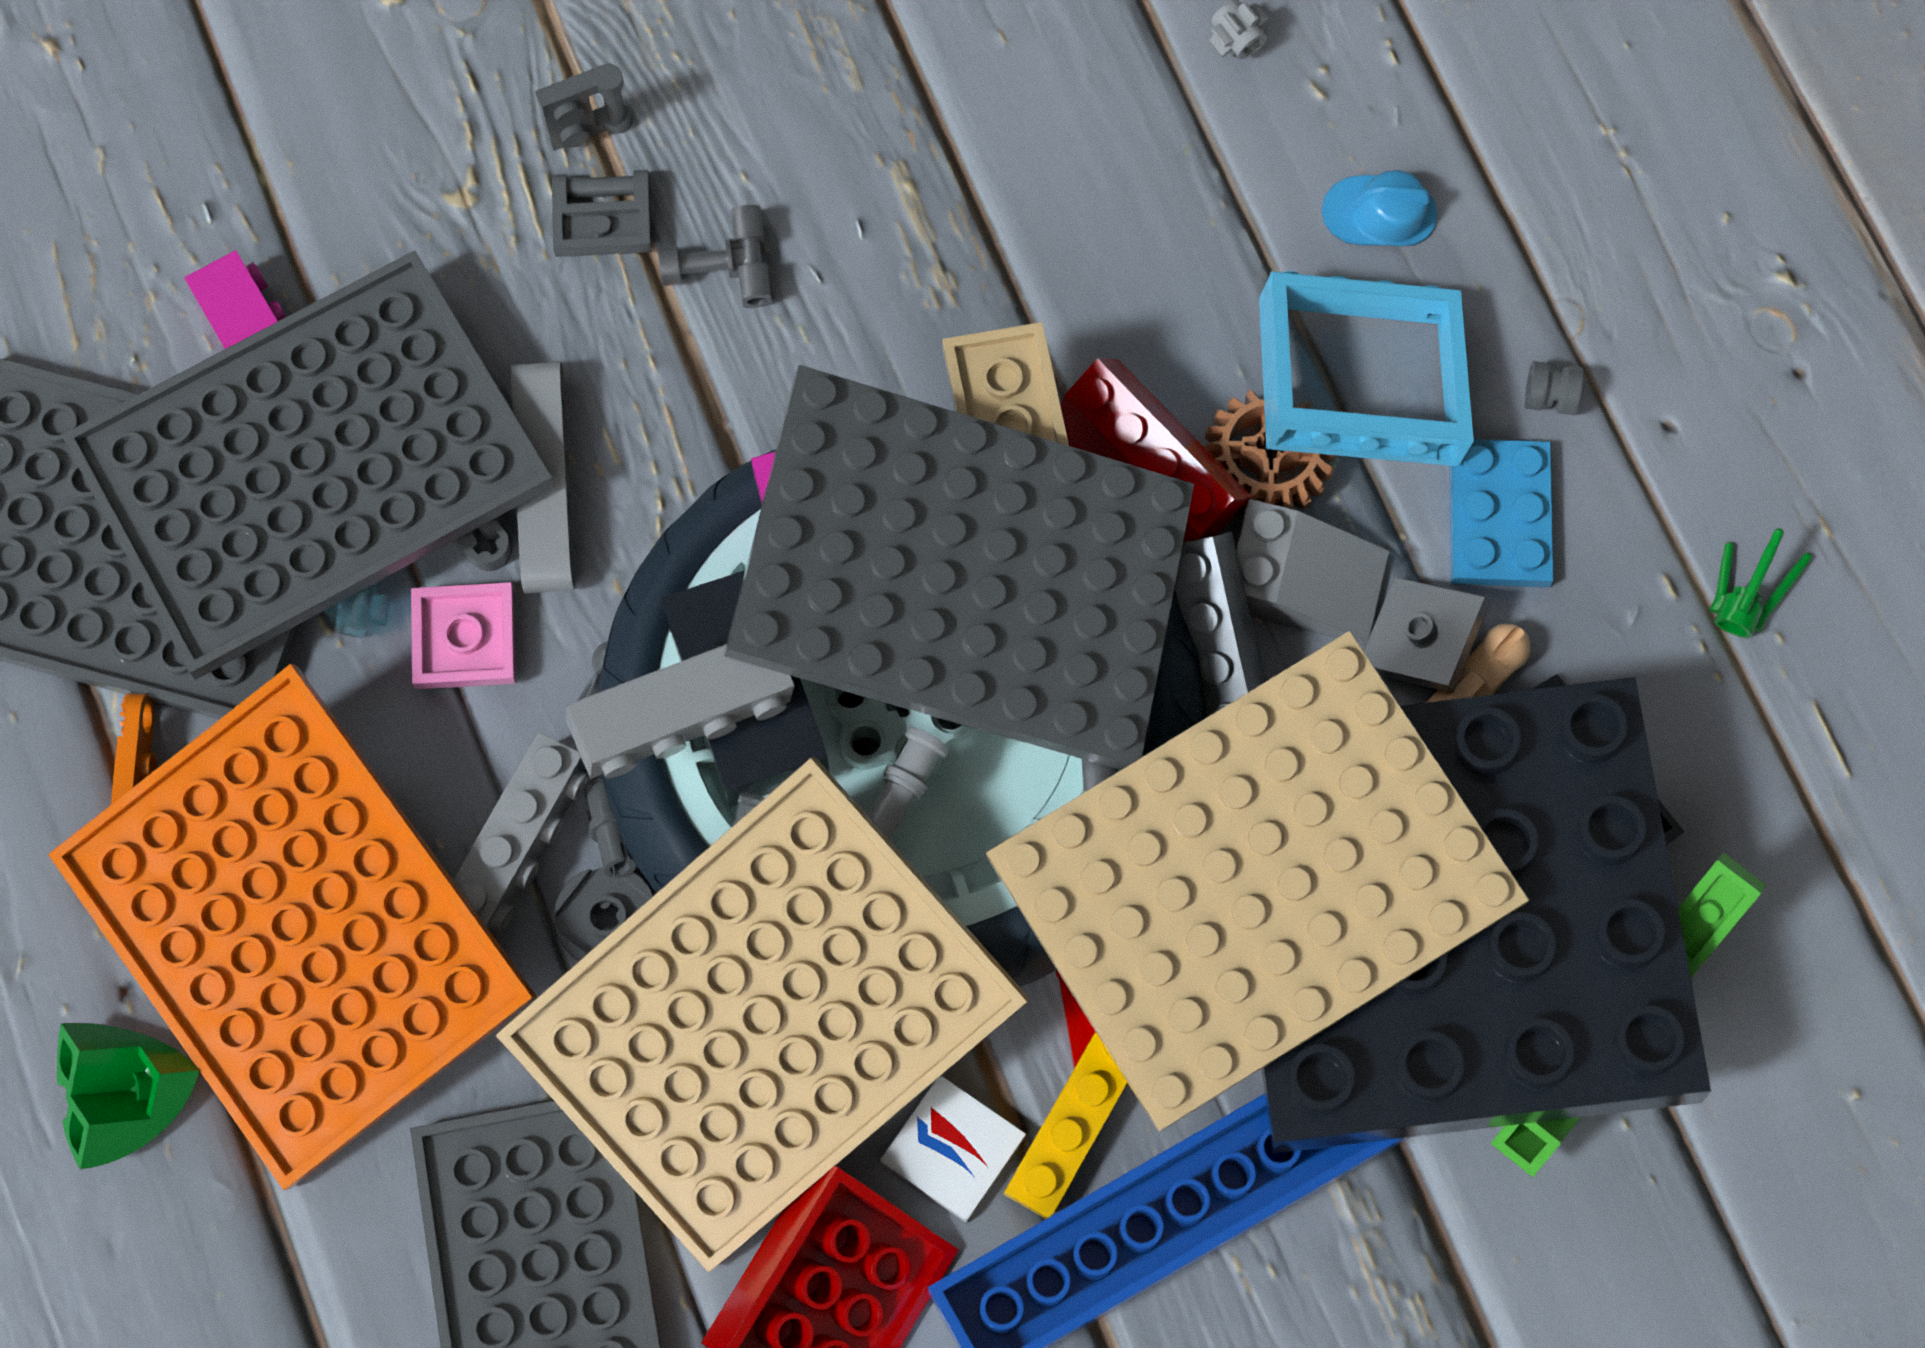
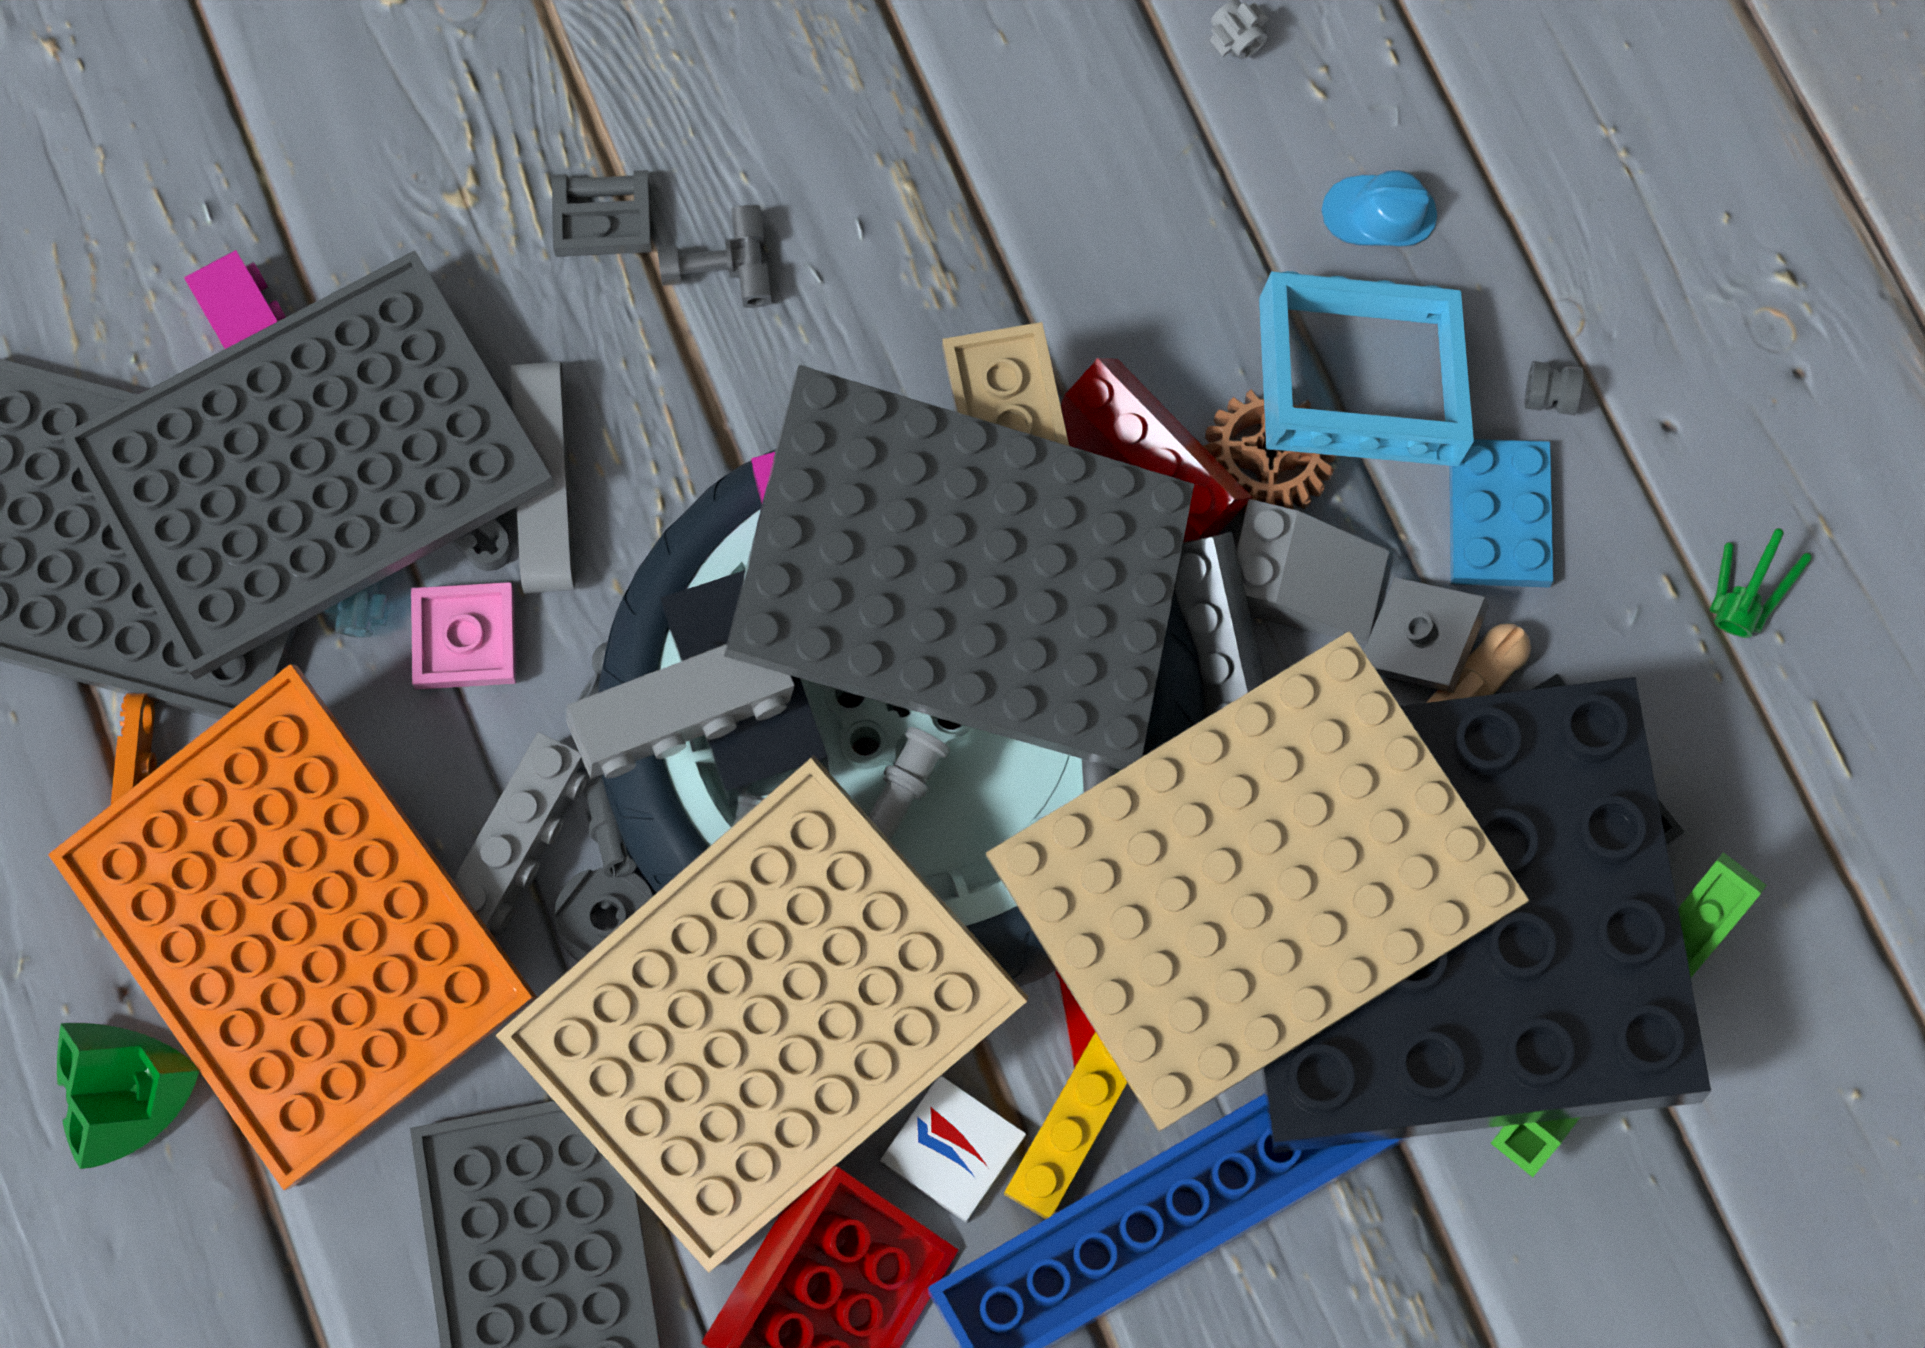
dark grey plate [535,64,632,151] -> none

